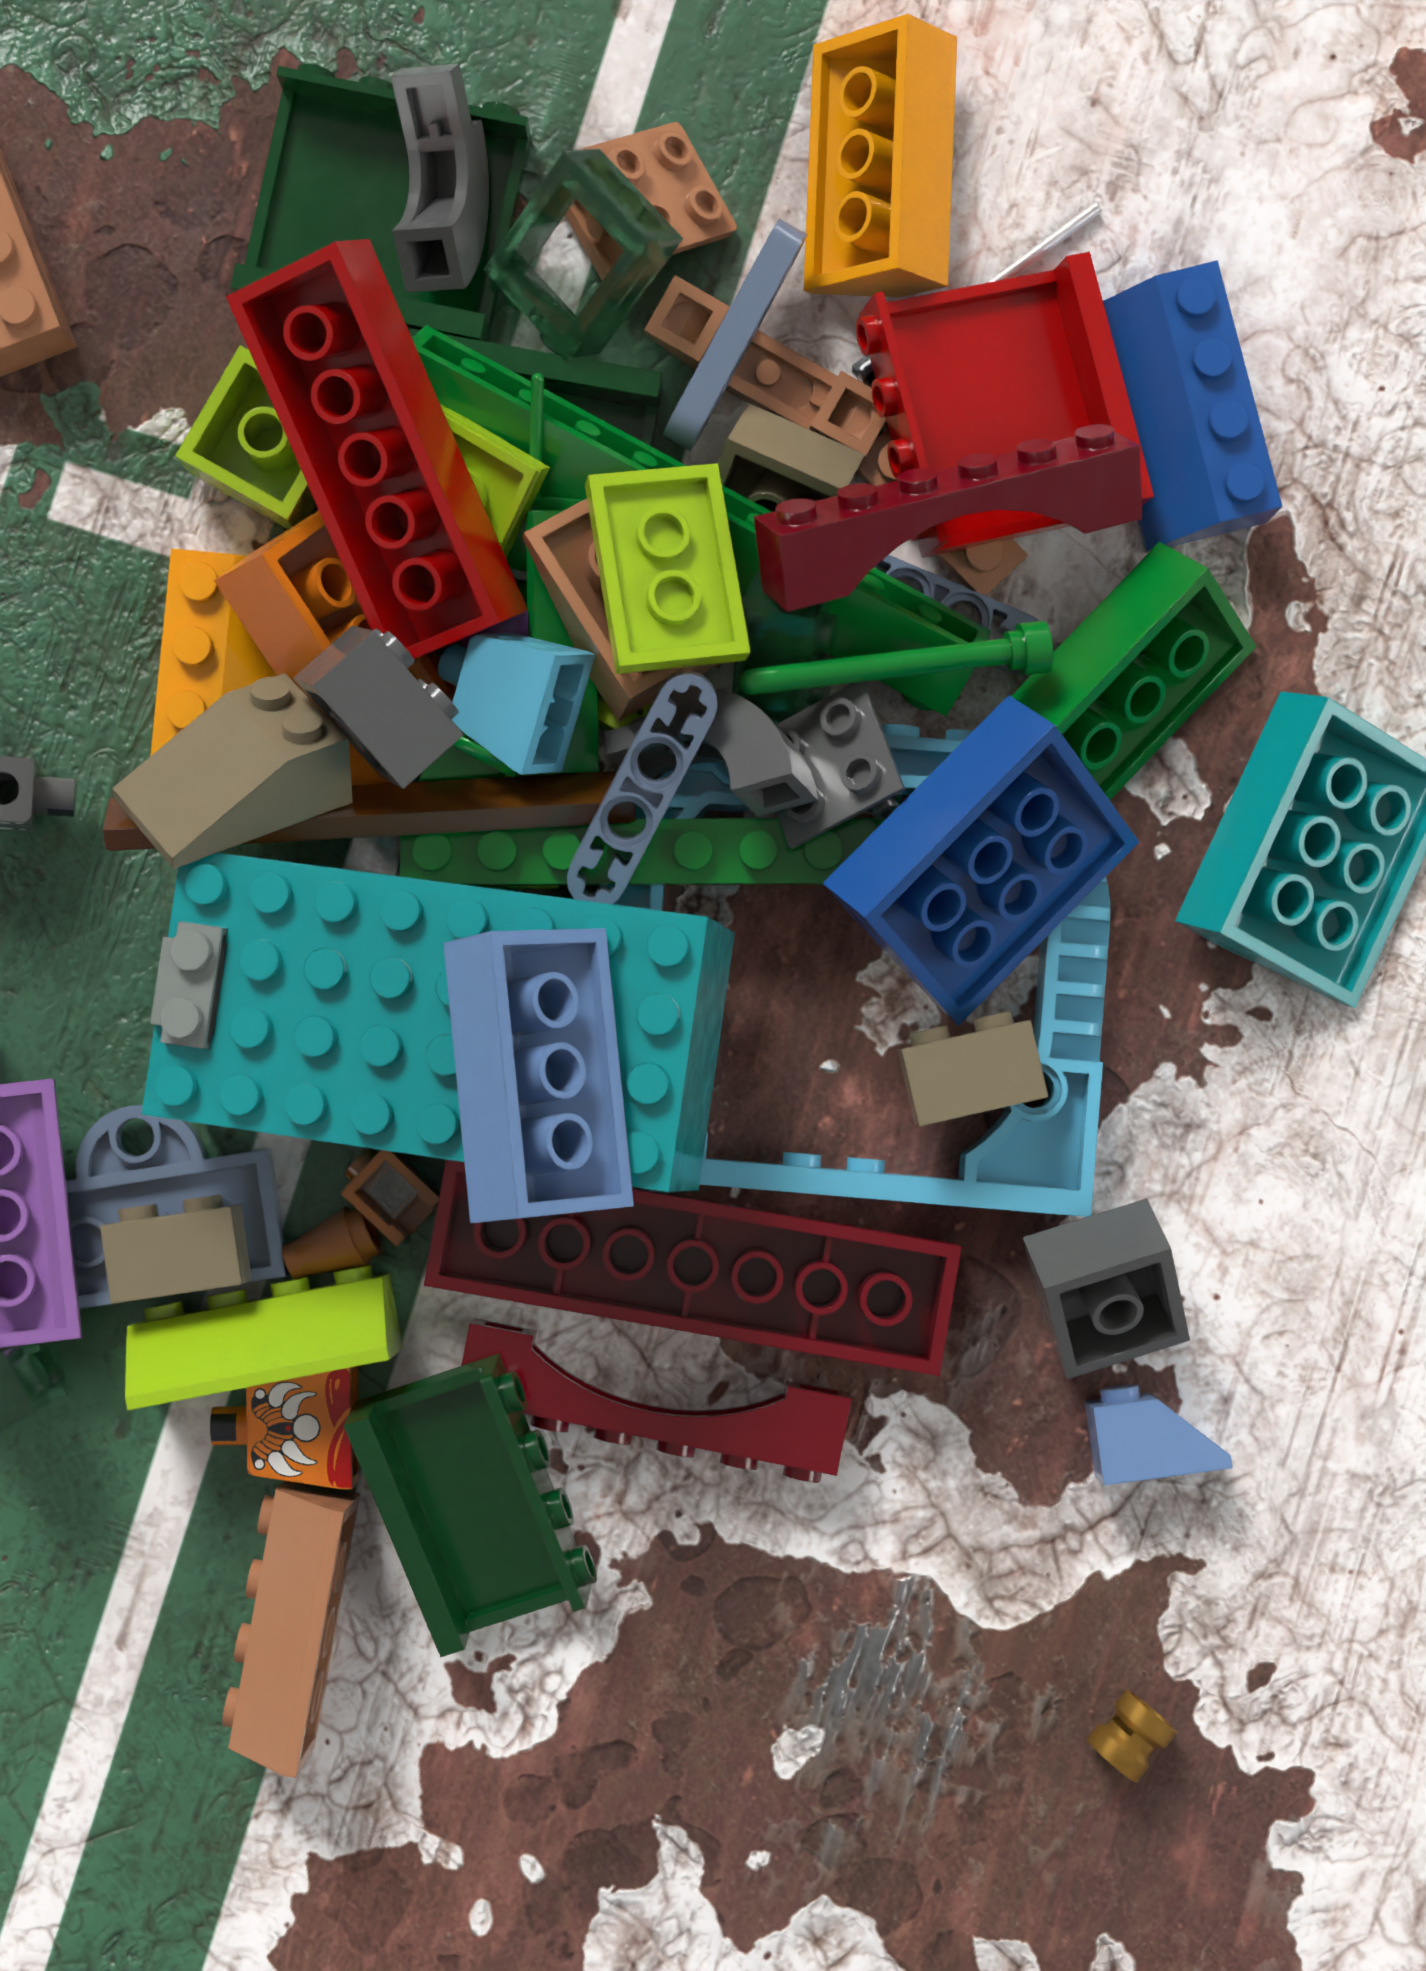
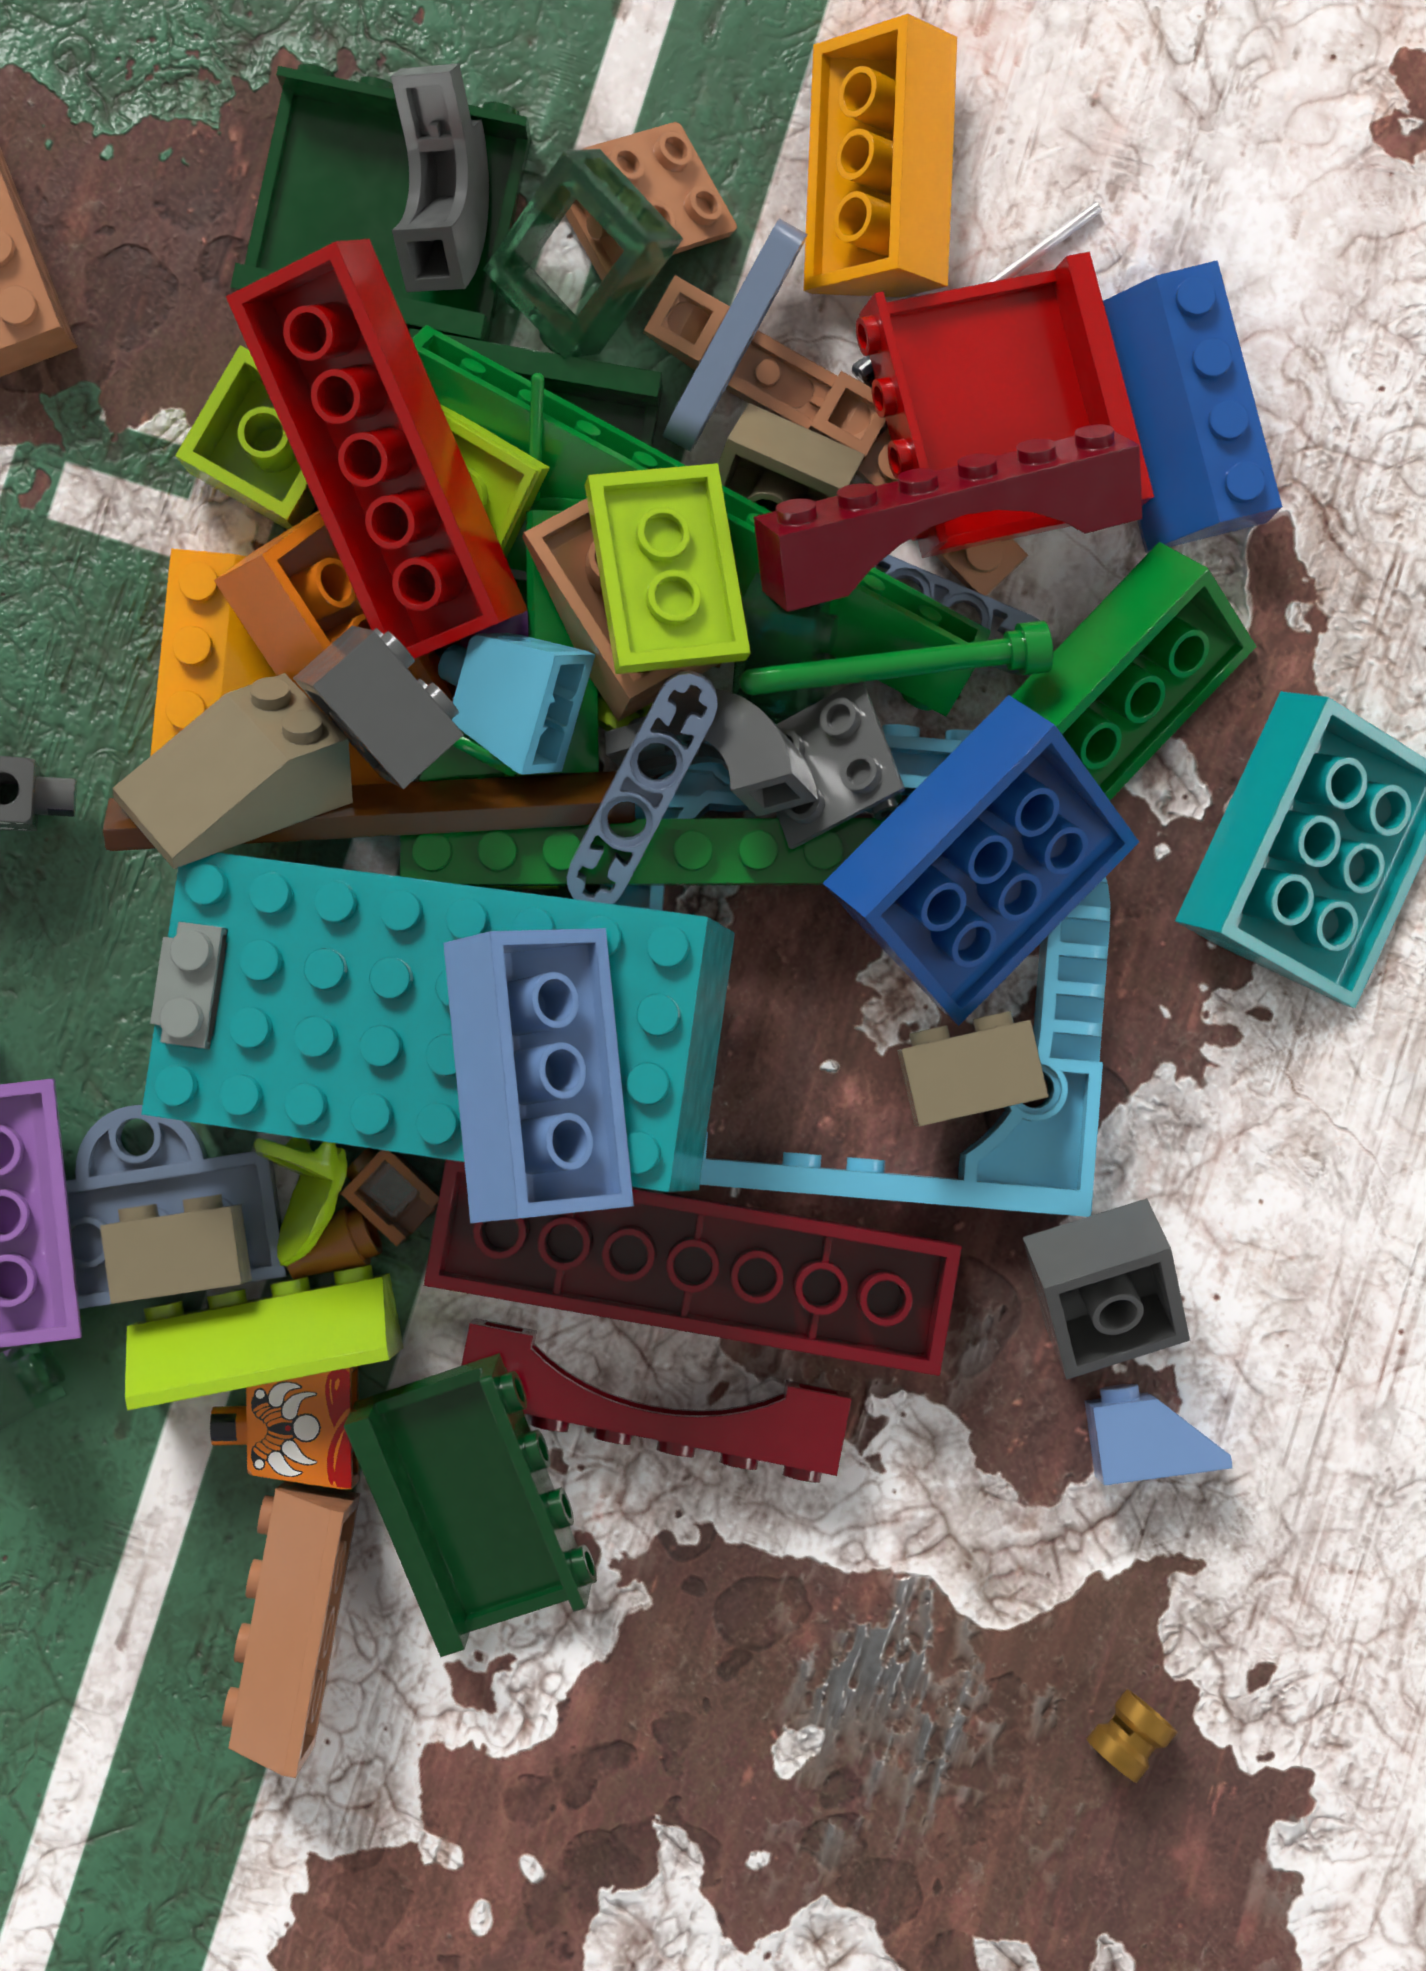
none -> lime piece [253,1137,348,1266]

